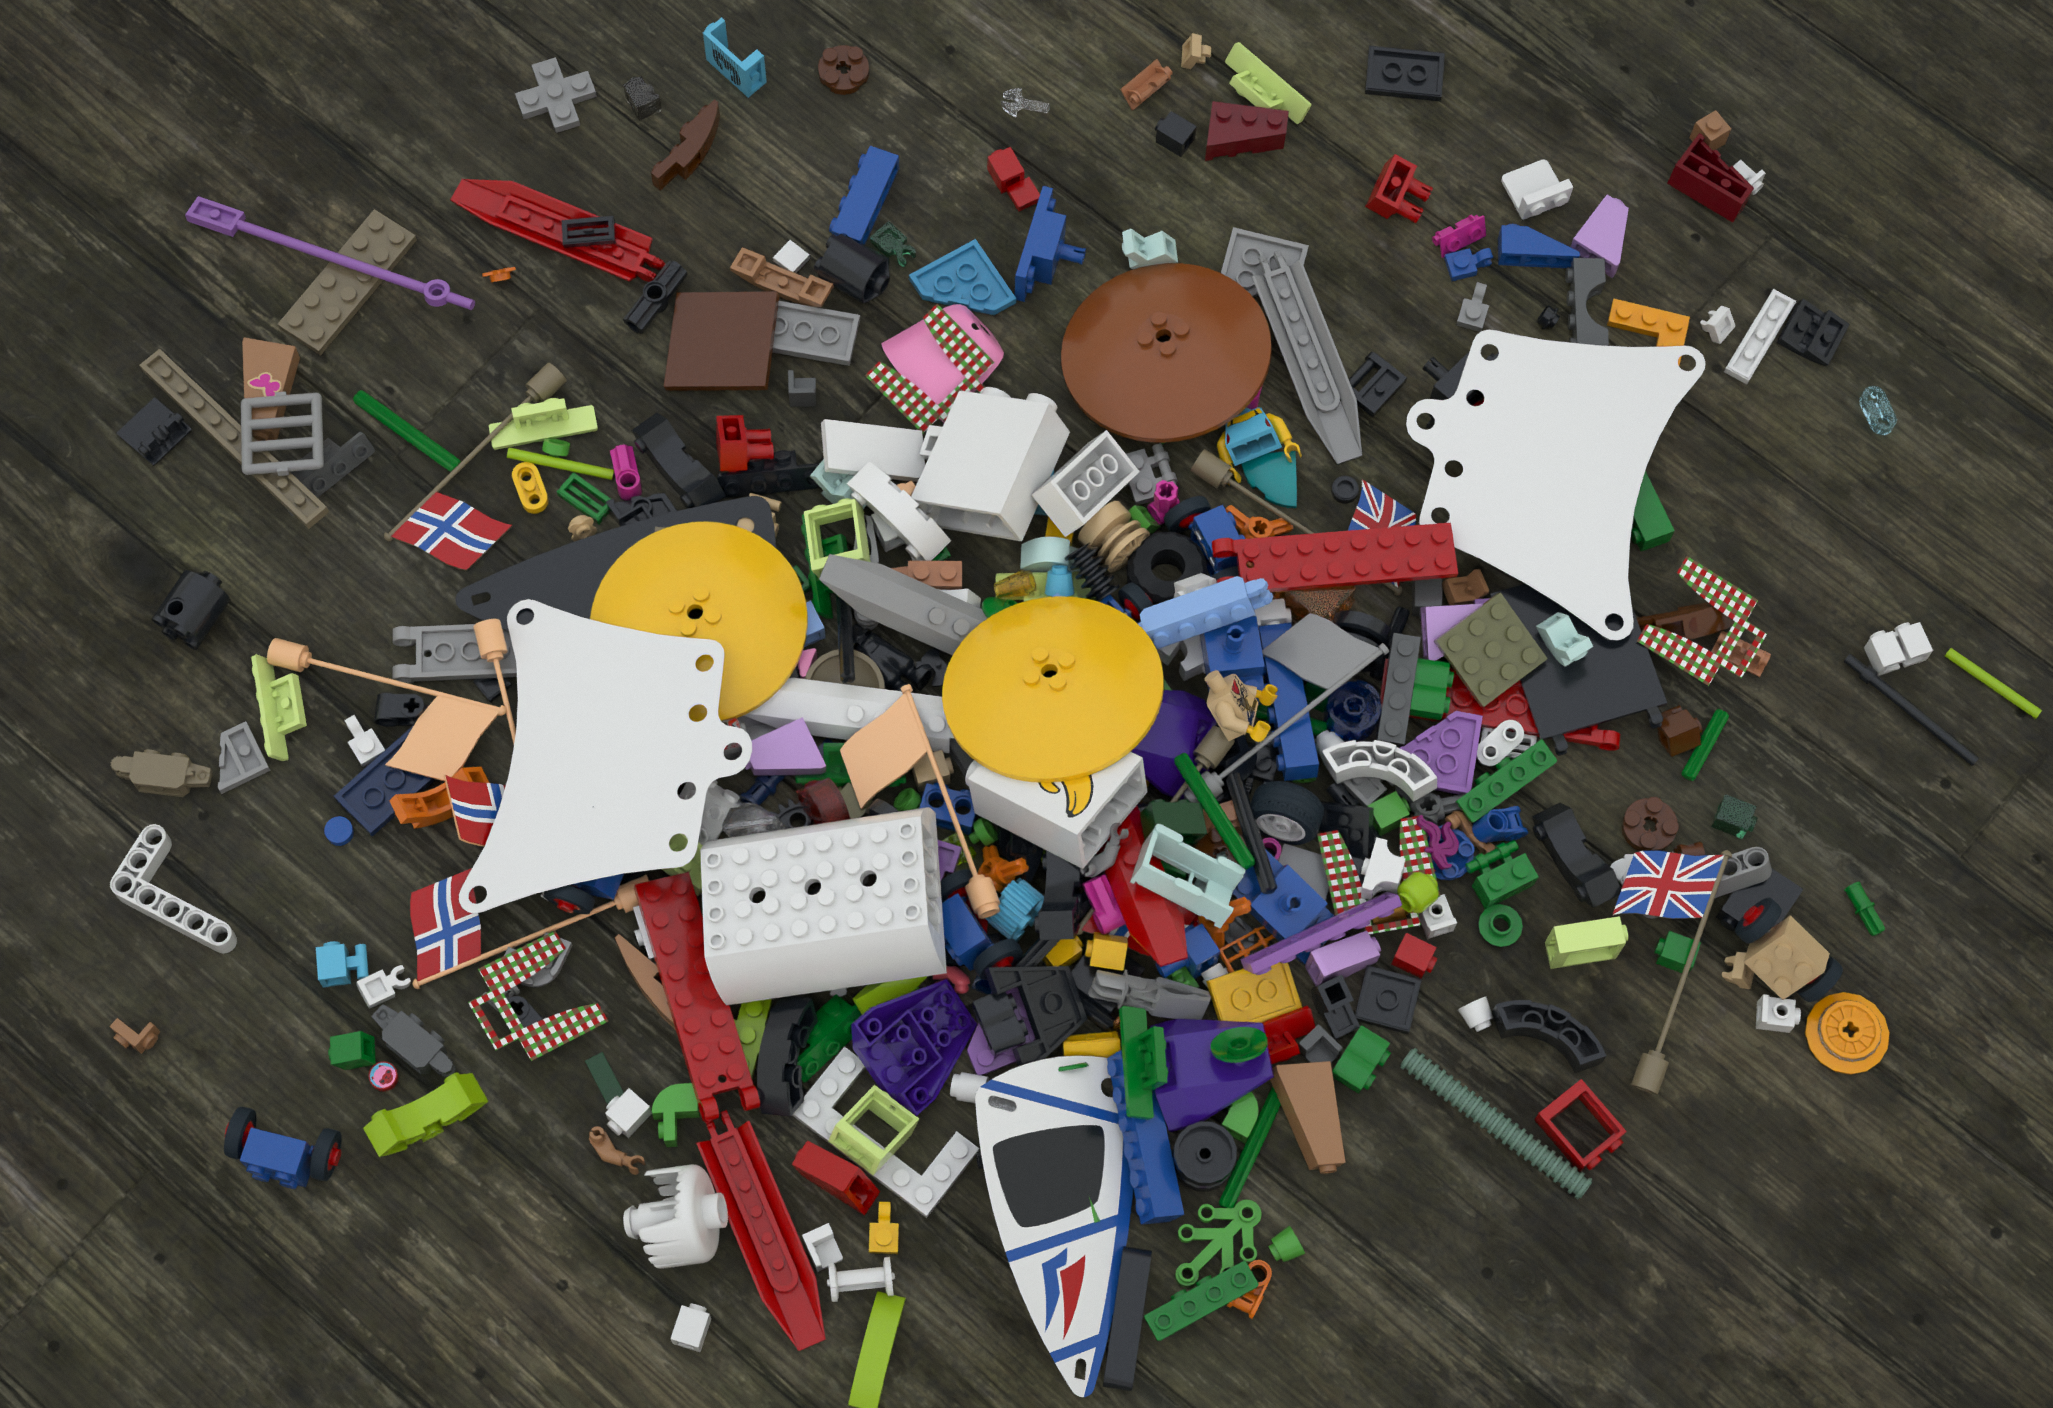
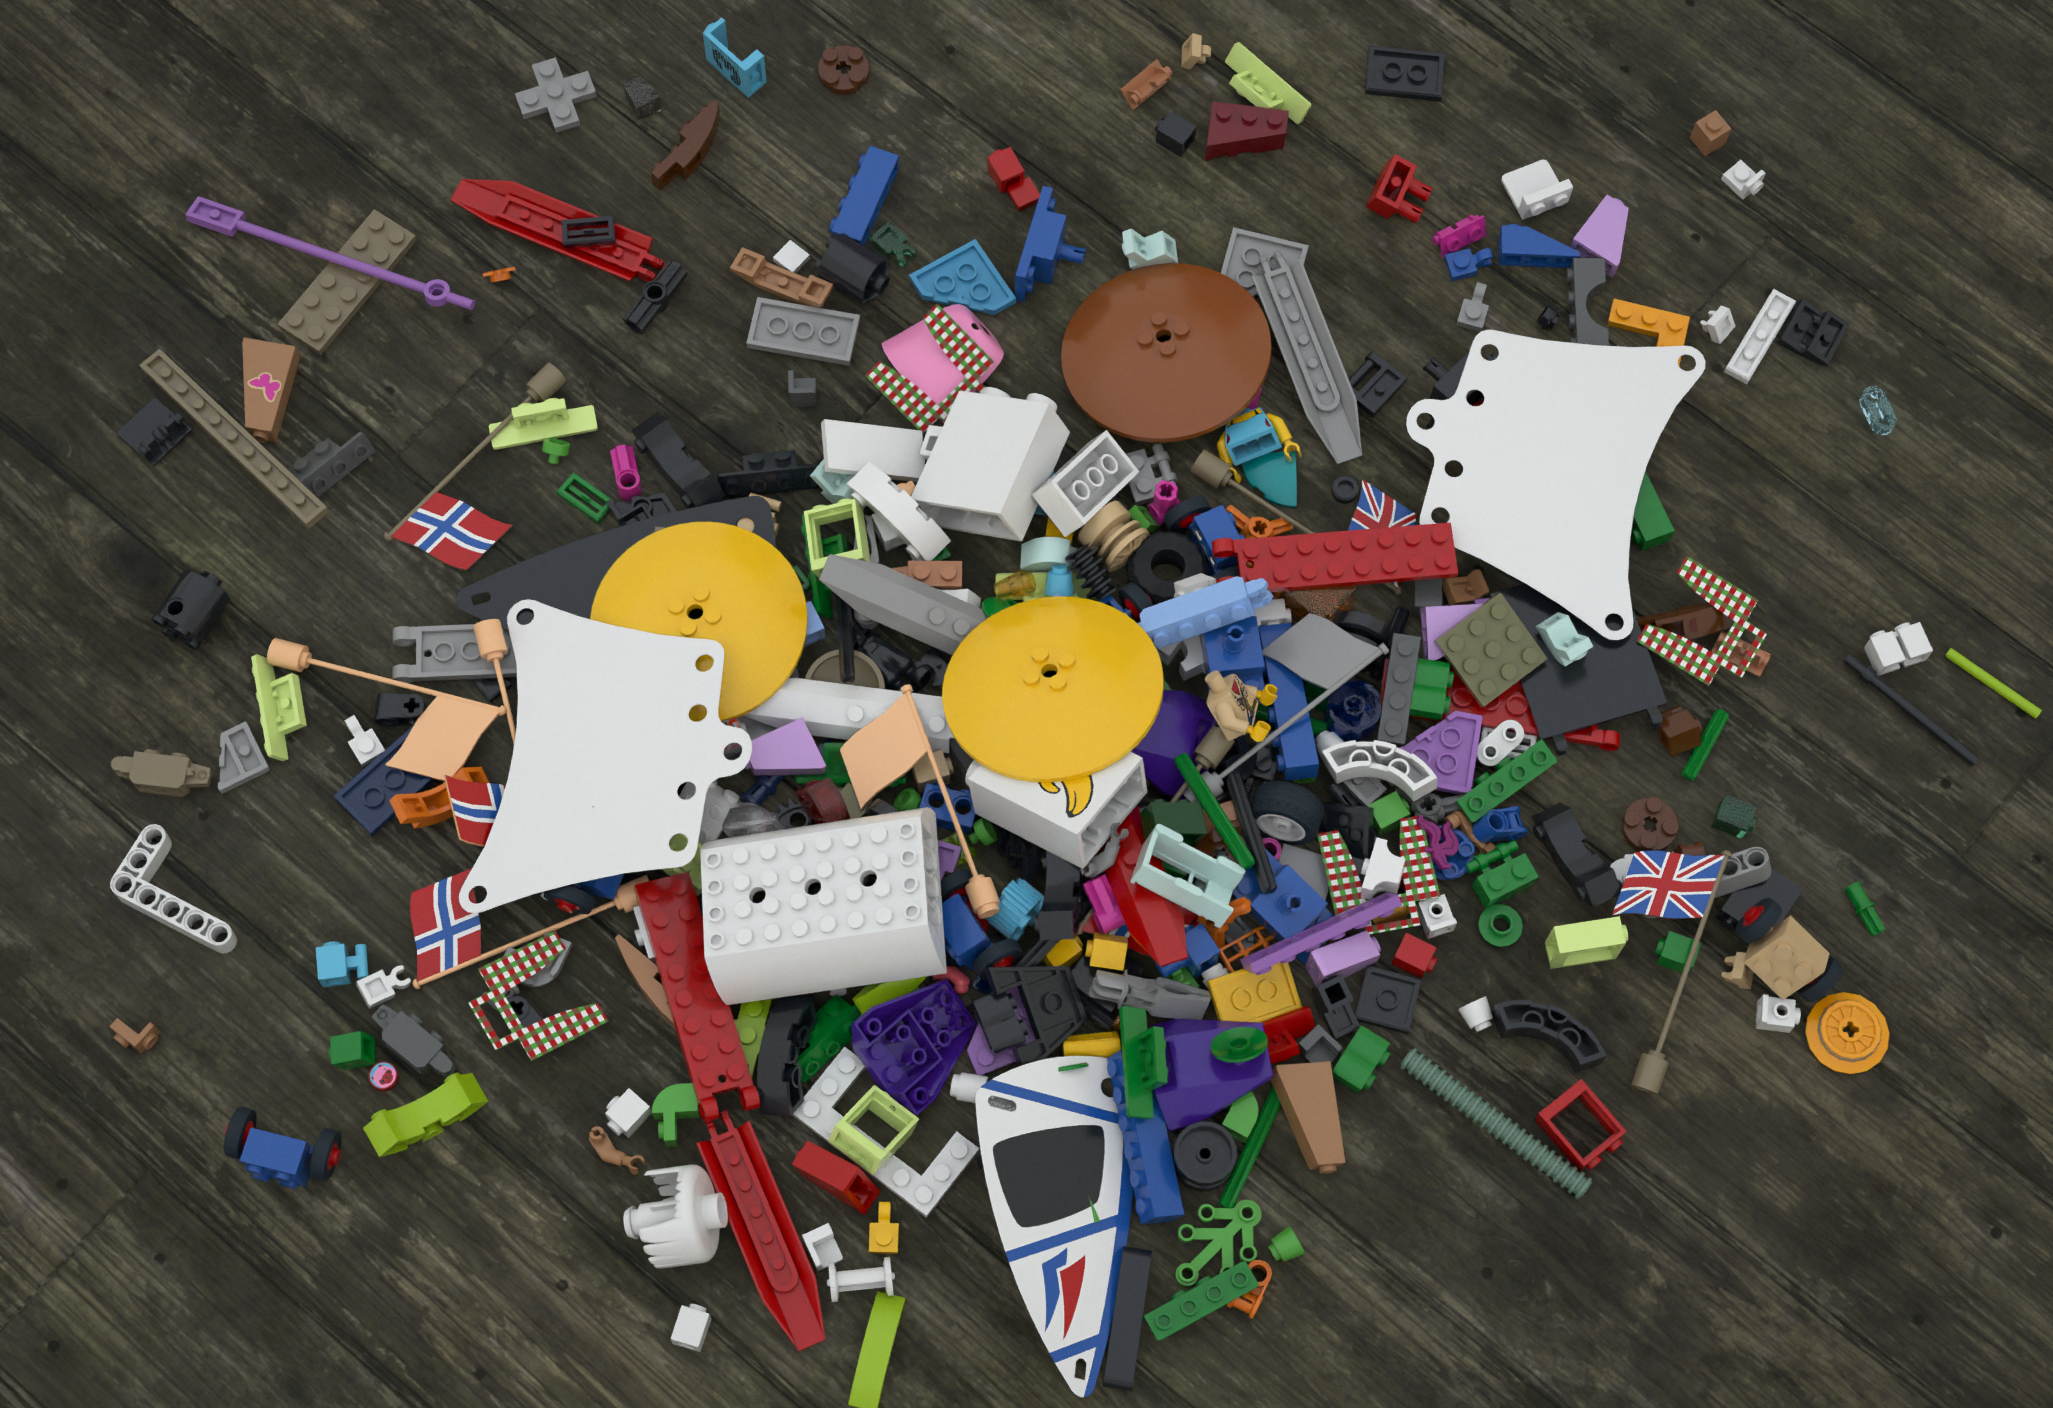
light grey bar [241,391,324,476] -> none
blue tile [324,816,354,846] -> none
green axle [353,390,461,472] -> none
lime bar [507,448,614,480] -> none
yellow plate [512,462,548,514] -> none
tan plate [568,515,597,542] -> none
dark green sticker [585,1052,624,1105] -> none
reddish brown tile [664,291,779,391] -> none
red brick [716,415,774,472] -> none
bright pink slope [797,648,817,679] -> none
orange bush [971,845,1029,908] -> none
clear bar [1001,88,1050,117] -> none
lime head [1397,872,1439,913] -> none
dark red wedge [1667,133,1754,222] -> none

